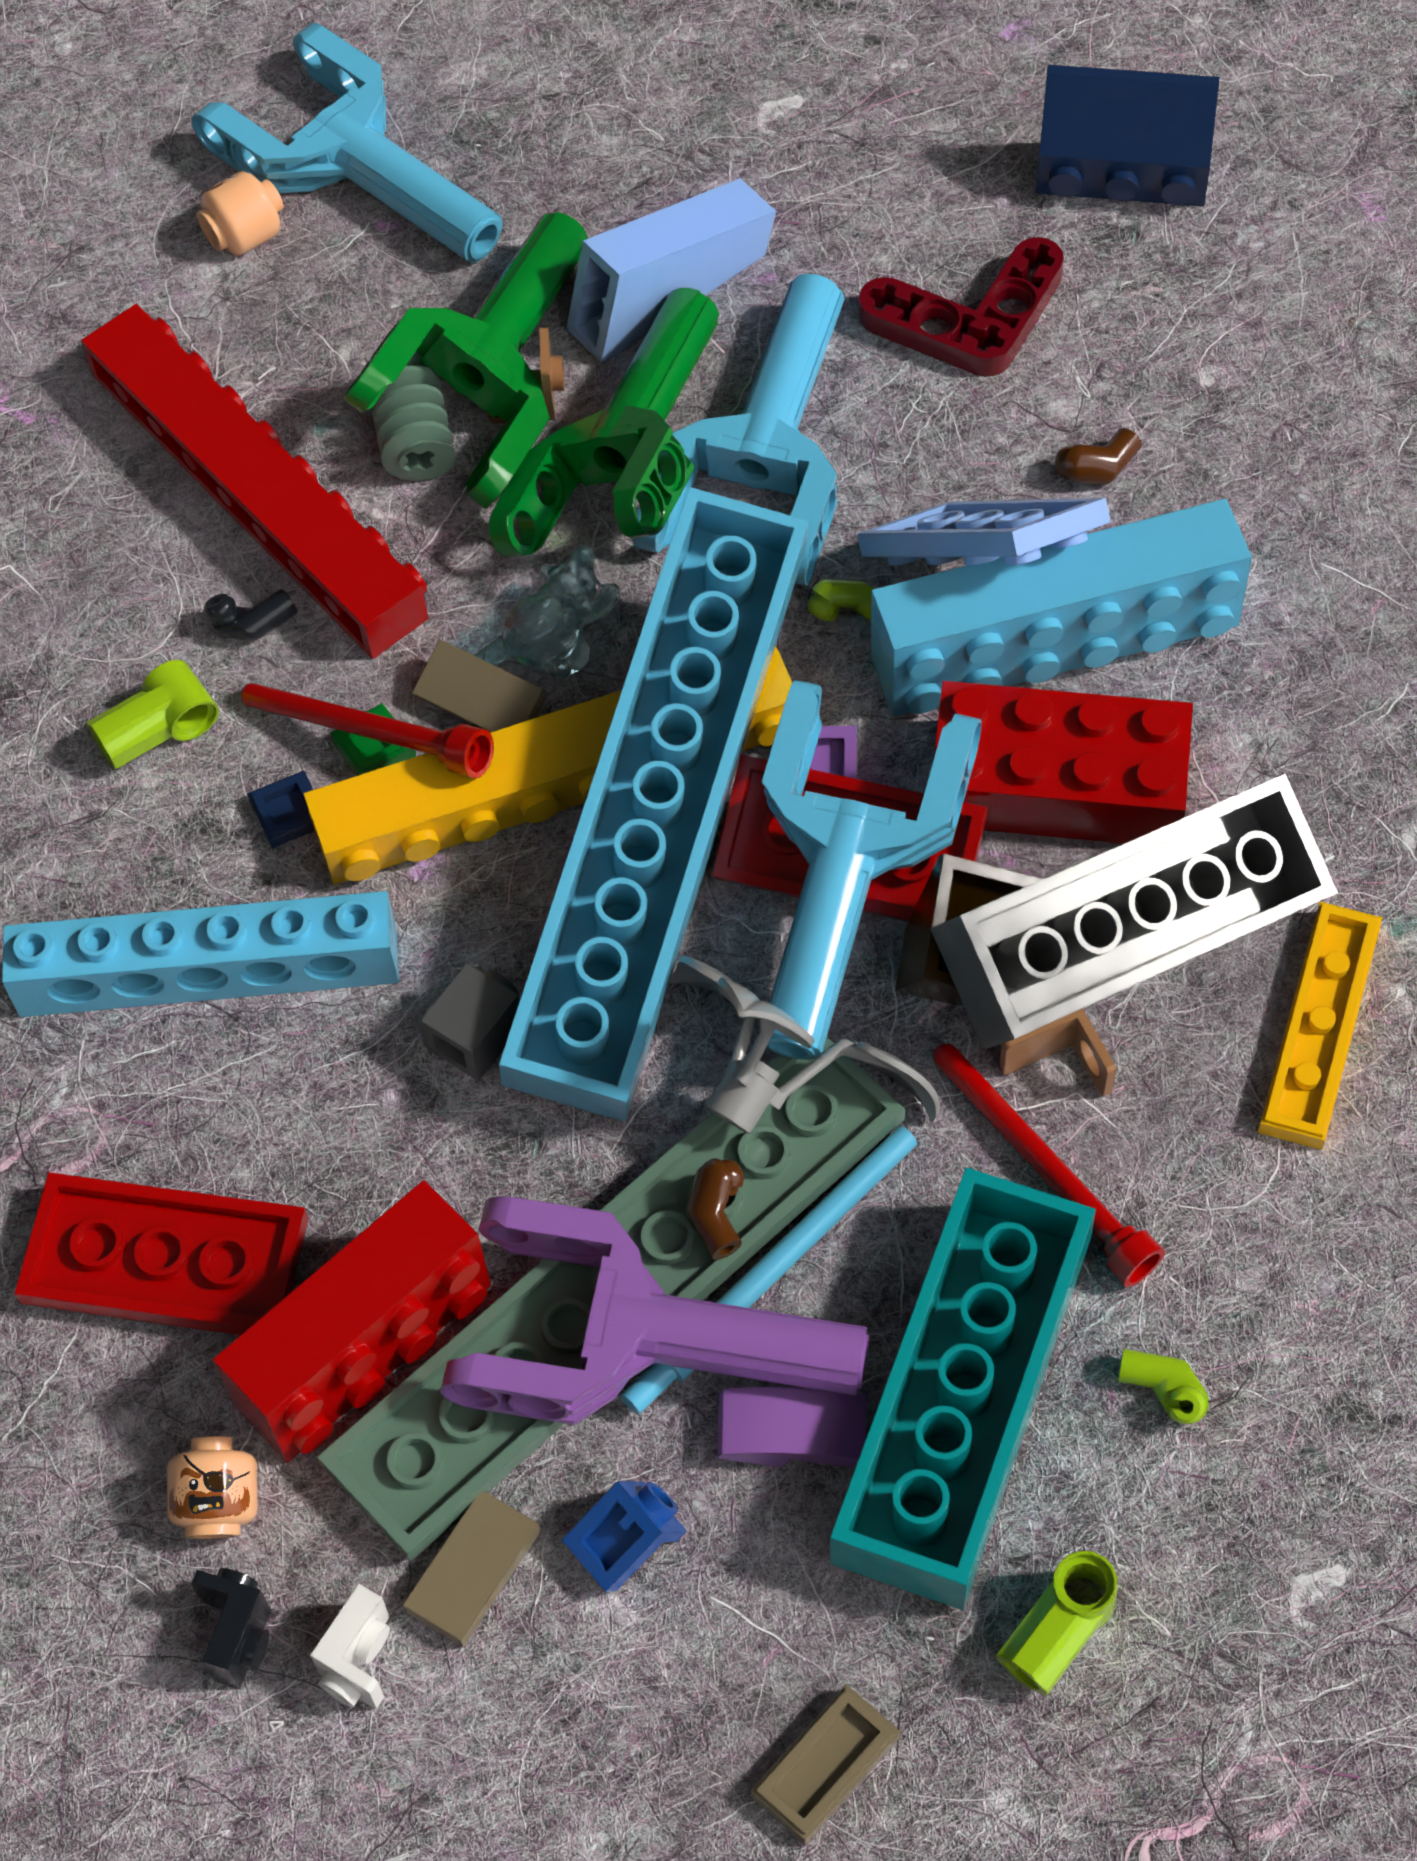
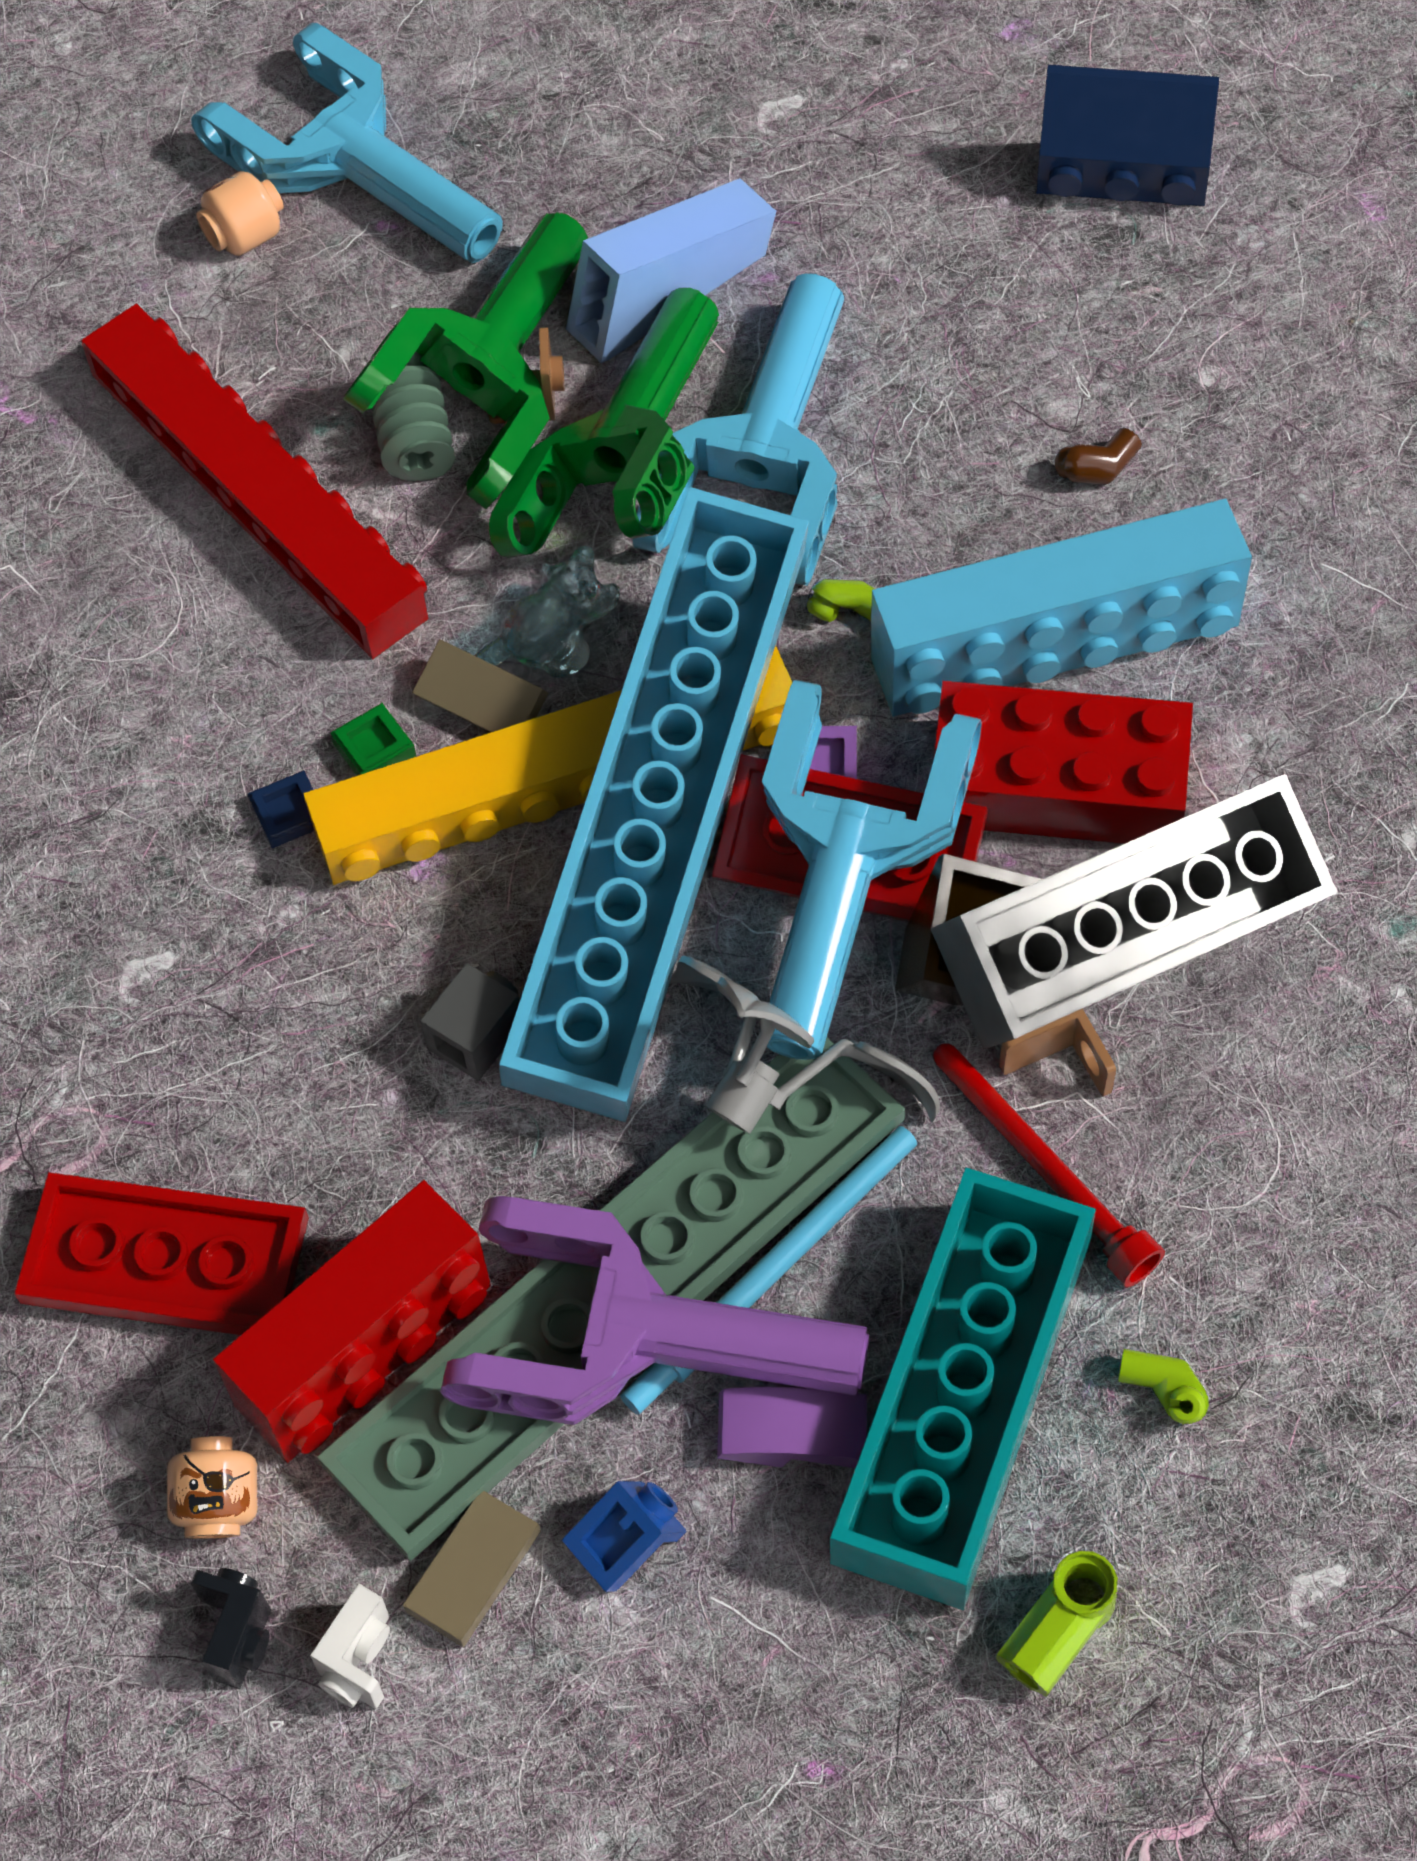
medium azure brick [2,891,399,1017] -> none
lime piece [86,660,219,770] -> none
black arm [203,589,298,641] -> none
red piece [240,683,494,779] -> none
reddish brown arm [686,1158,744,1260] -> none
dark tan tile [751,1684,901,1846] -> none
light blue plate [857,498,1111,565] -> none
dark red beam [859,237,1064,377] -> none
yellow tile [1258,901,1383,1150] -> none

